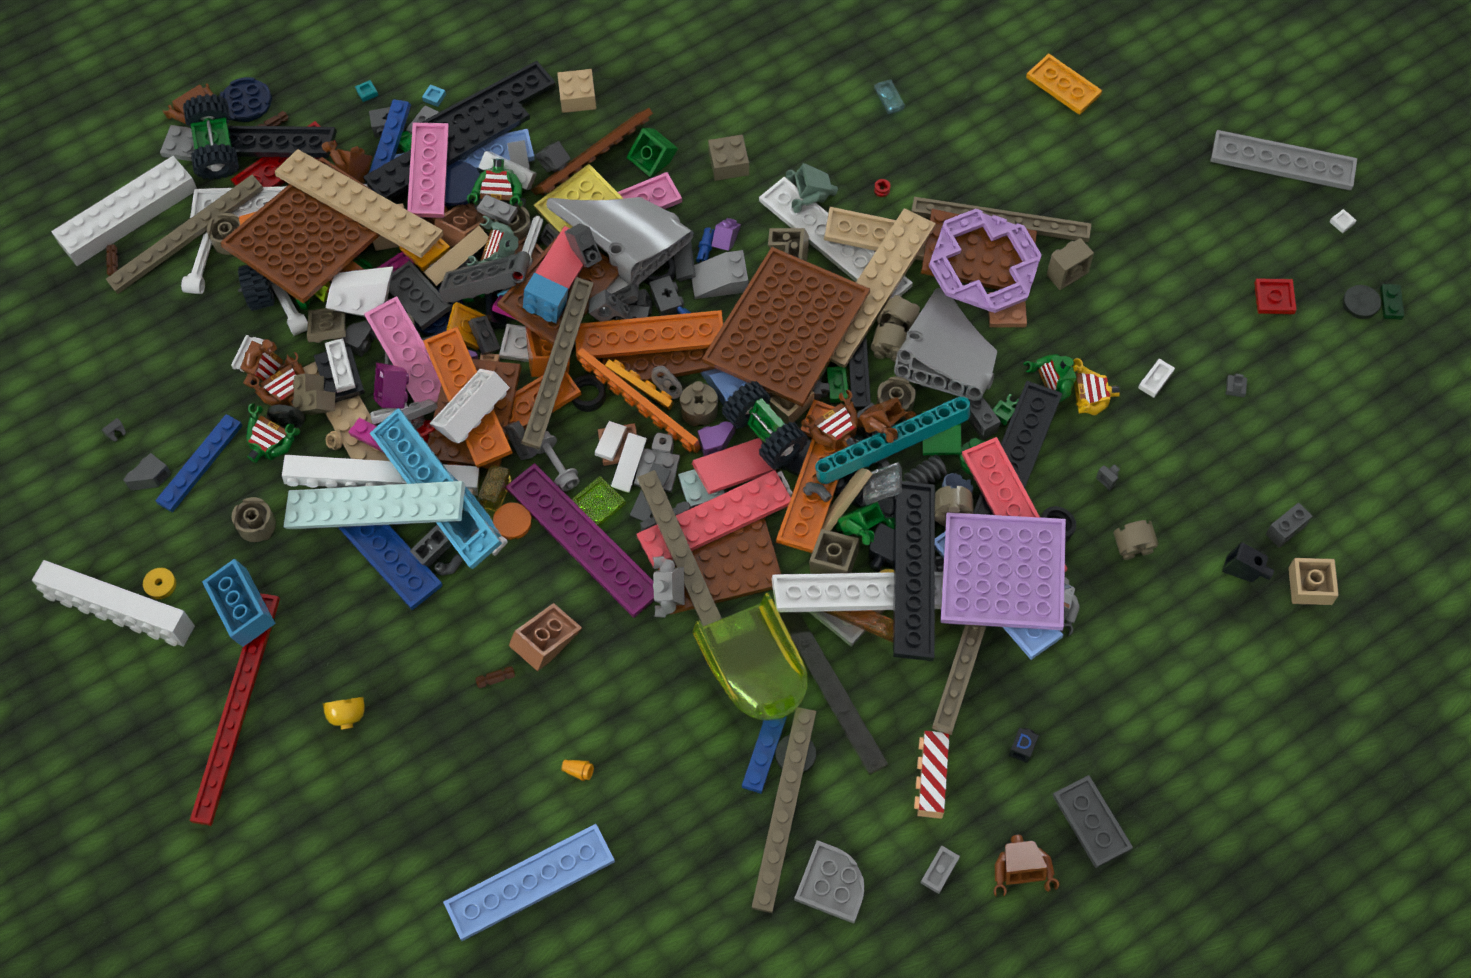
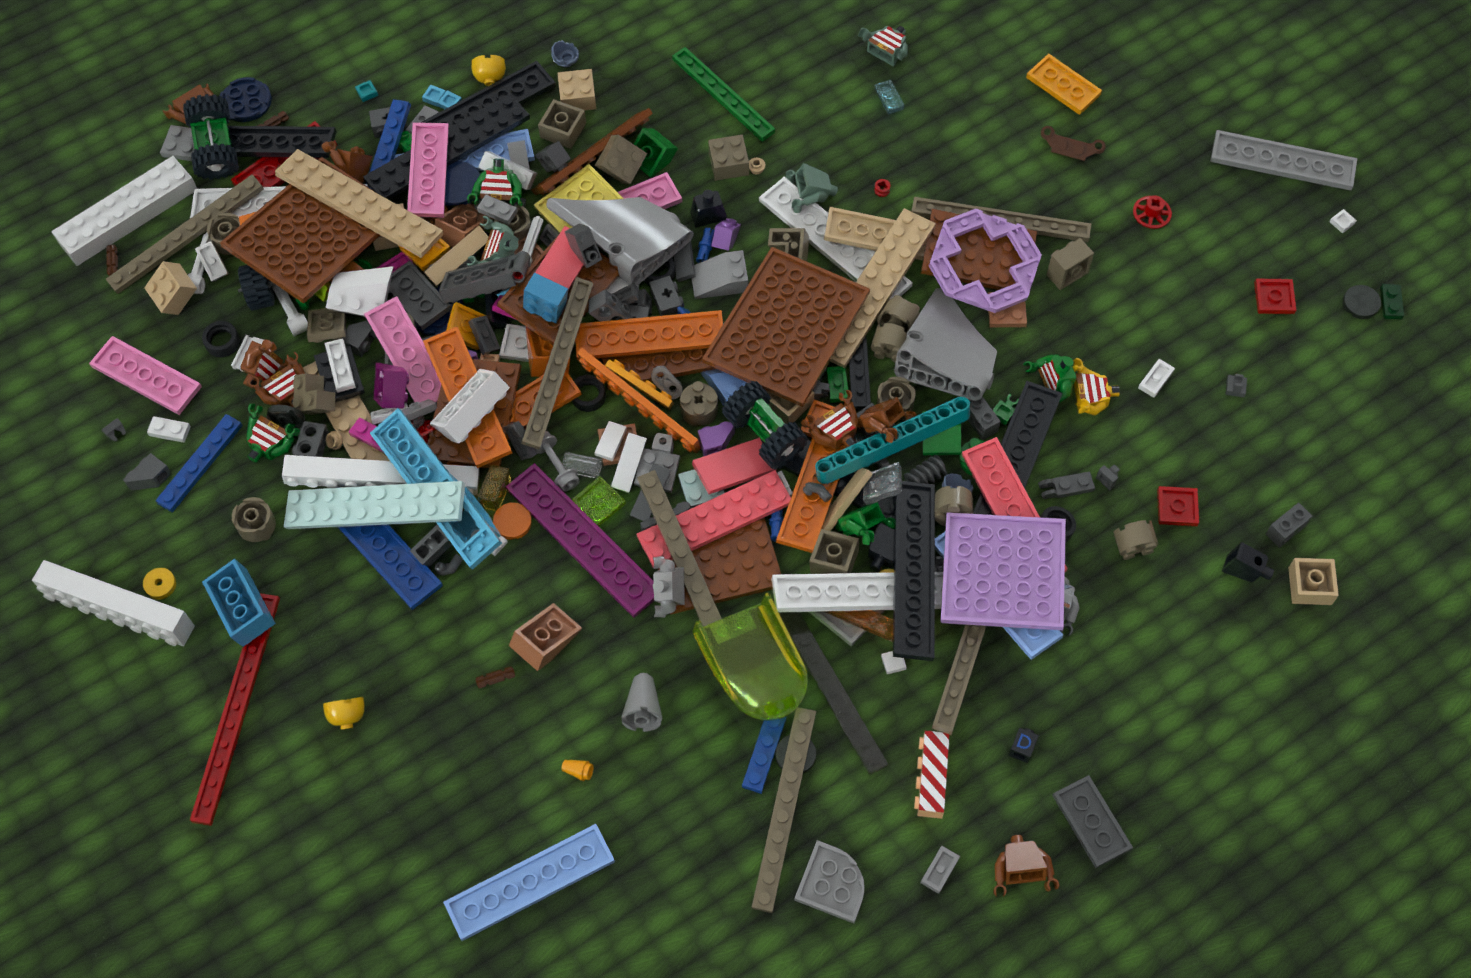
none -> bright pink plate [89,336,202,415]
none -> tan brick [145,261,197,315]
none -> white plate [147,416,191,443]
none -> white plate [195,241,229,282]
none -> black tyre [202,321,240,357]
none -> dark grey brick [292,421,329,457]
none -> medium azure plate [437,90,462,110]
none -> yellow cylinder [471,55,506,86]
none -> dark tan brick [538,99,586,149]
none -> sand blue hair [551,40,579,67]
none -> clear tile [562,452,602,479]
none -> dark tan brick [595,135,647,184]
none -> light grey cone [622,673,662,732]
none -> green plate [672,47,775,142]
none -> black torso [690,190,727,228]
none -> tan plate [749,157,765,175]
none -> blue pin [769,509,784,542]
none -> torso [858,26,908,67]
none -> white tile [881,651,906,674]
none -> dark grey hinge [1038,471,1095,499]
none -> reddish brown plate [1041,126,1106,161]
none -> red wheel [1133,195,1172,229]
none -> red plate [1157,486,1199,526]

